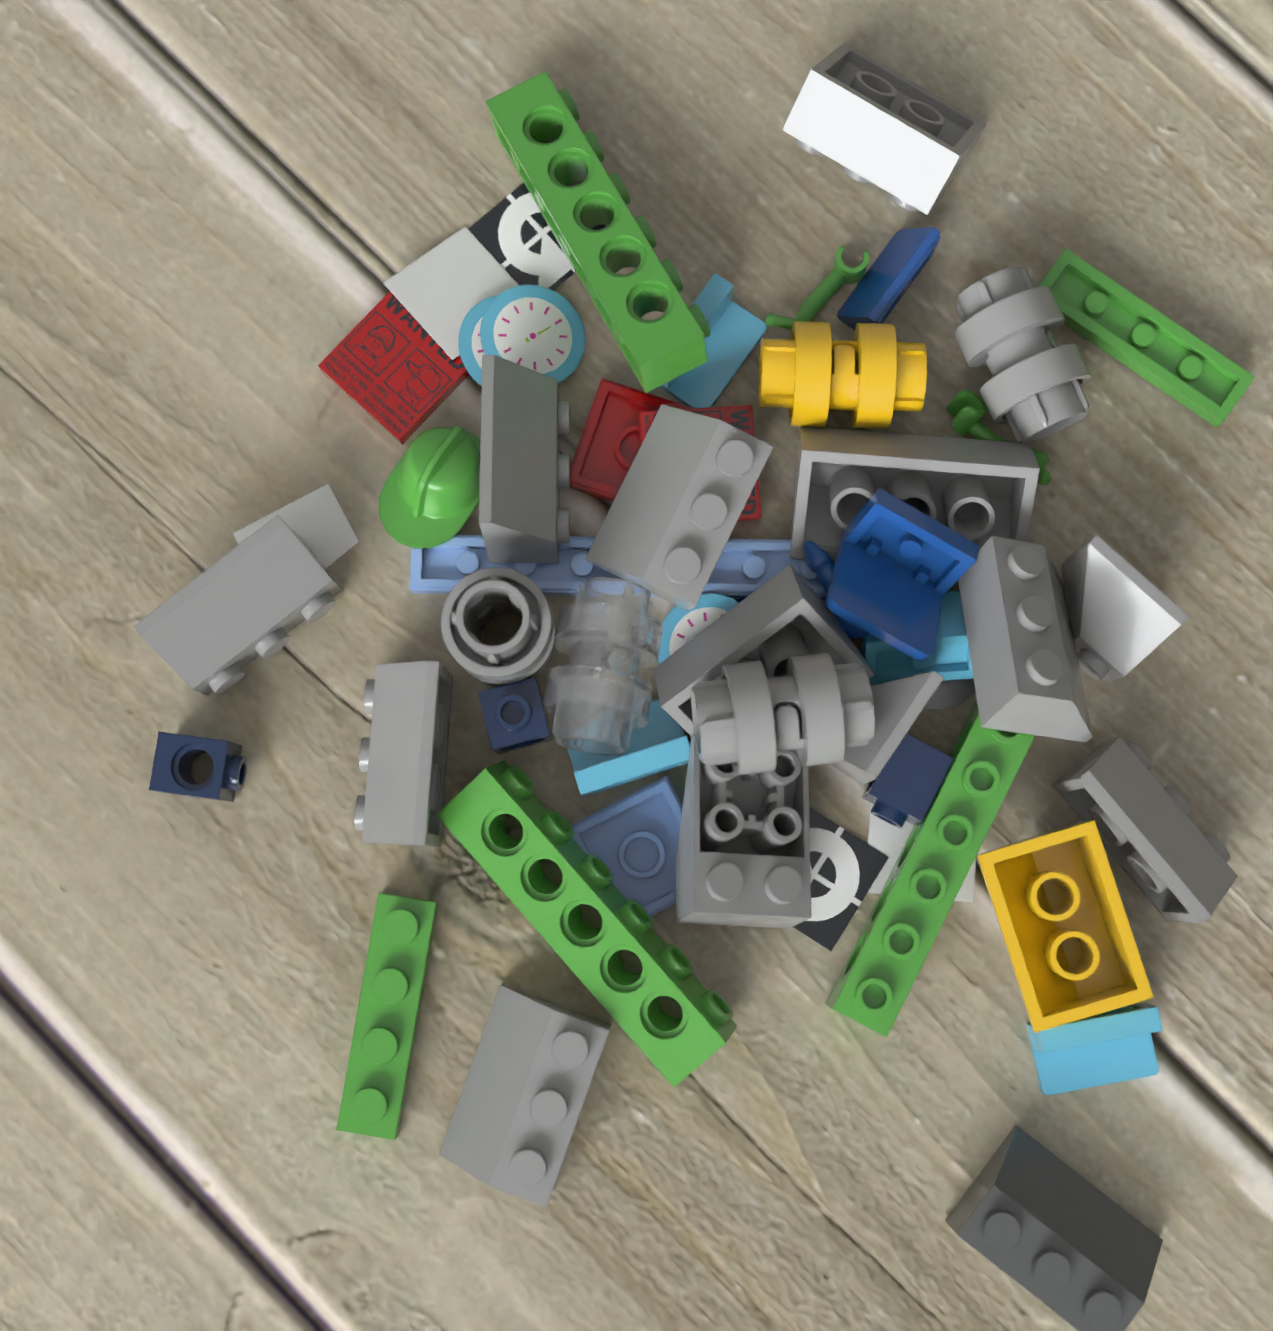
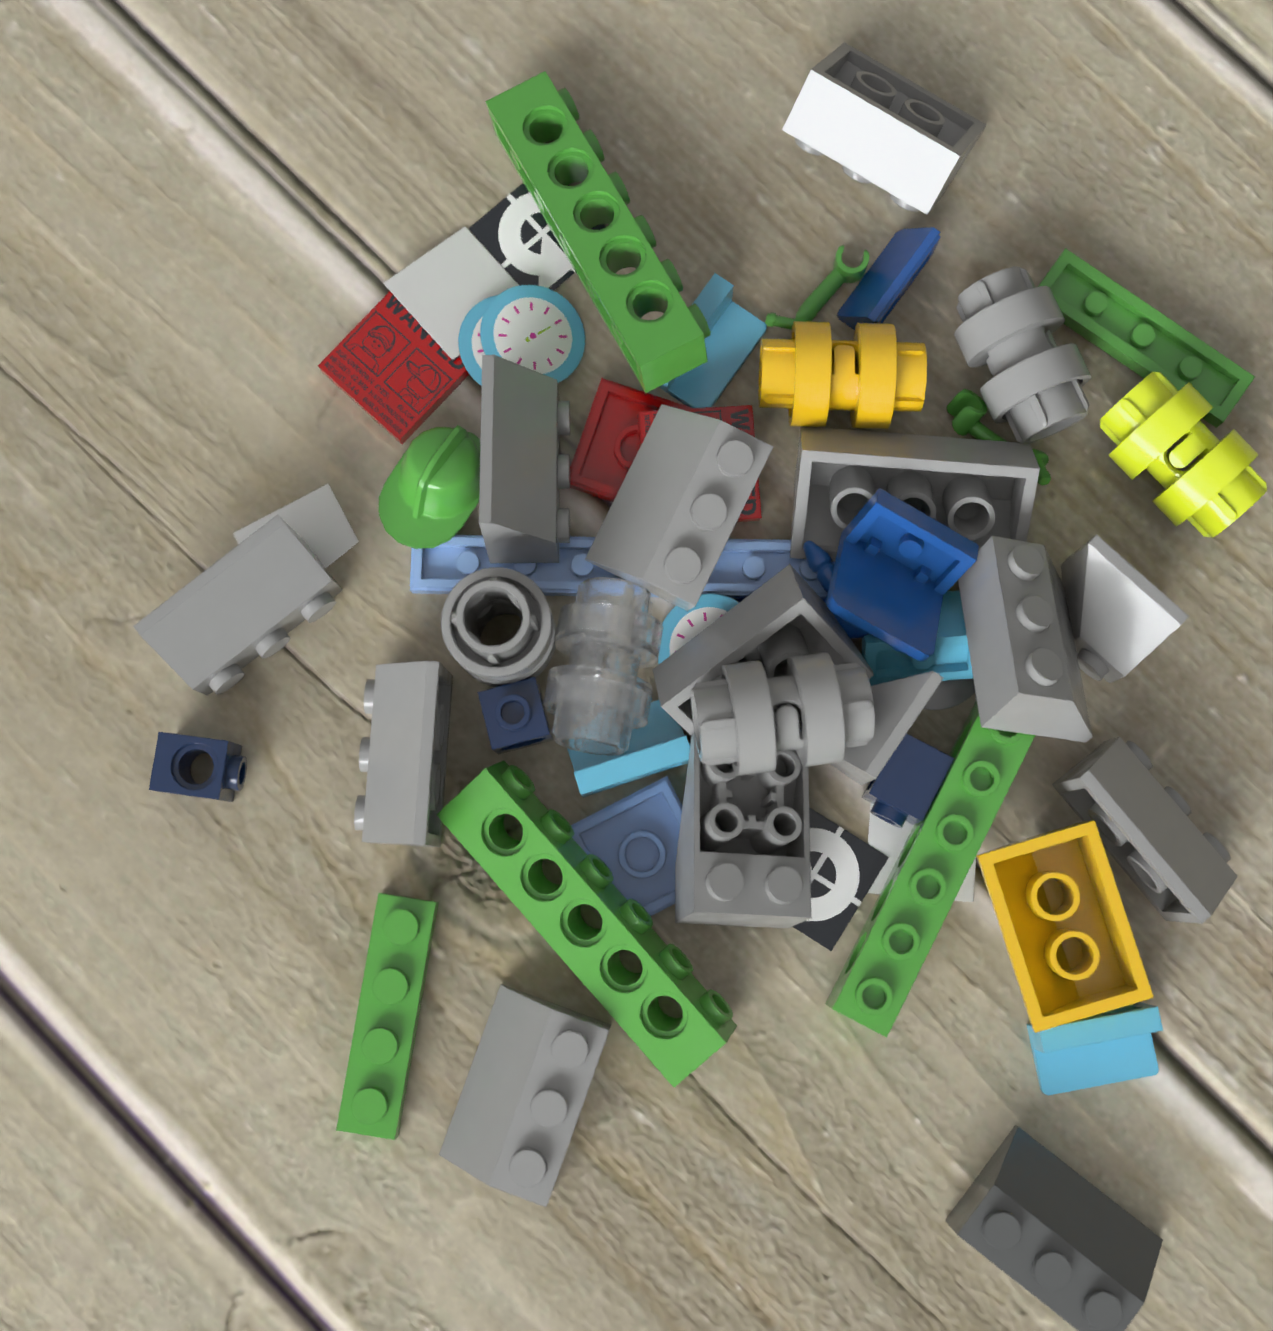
none -> neon yellow piece [1100,372,1267,538]

